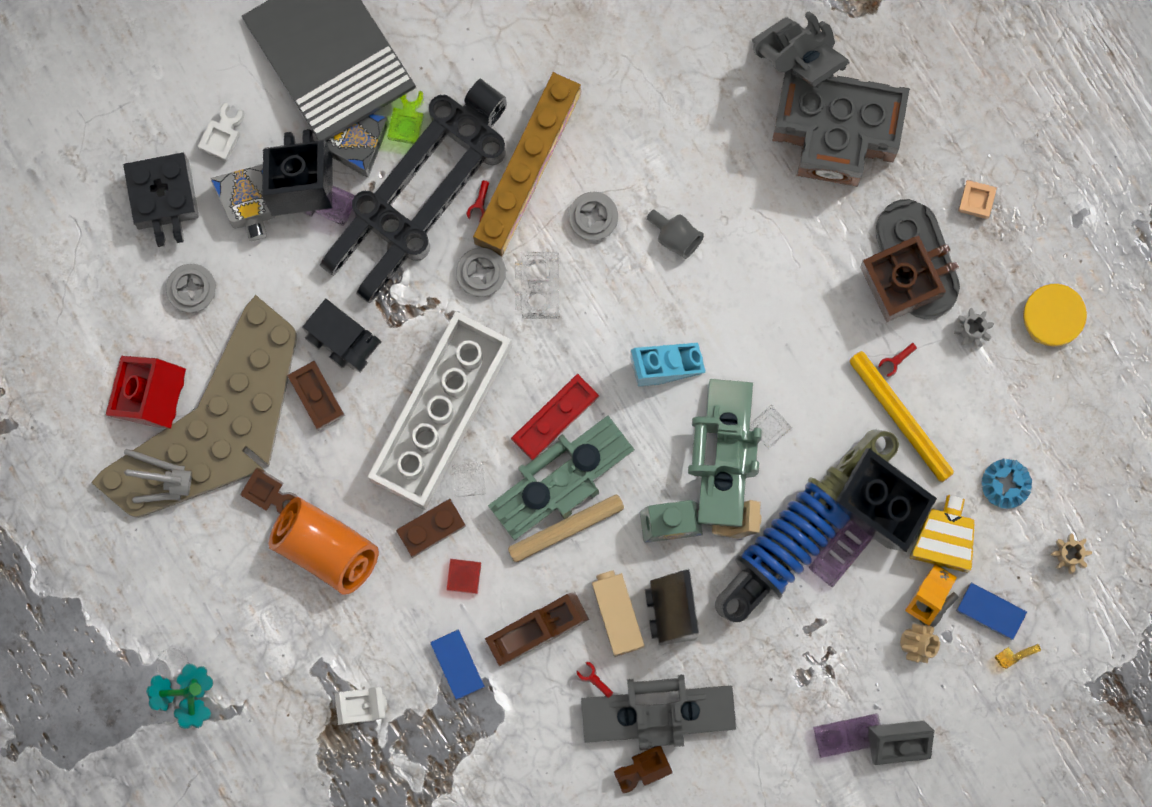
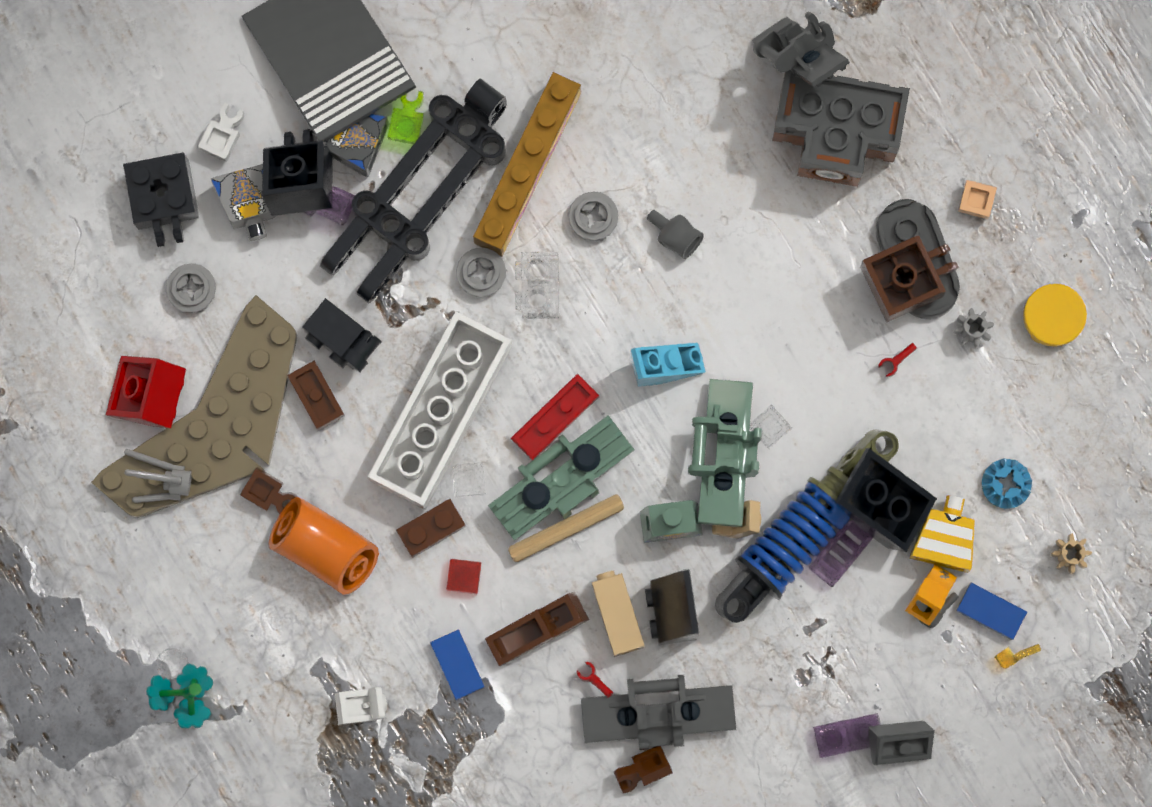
red hand [467,180,489,222] -> none
yellow axle [850,351,954,482] -> none
tan gear [900,623,940,663] -> none

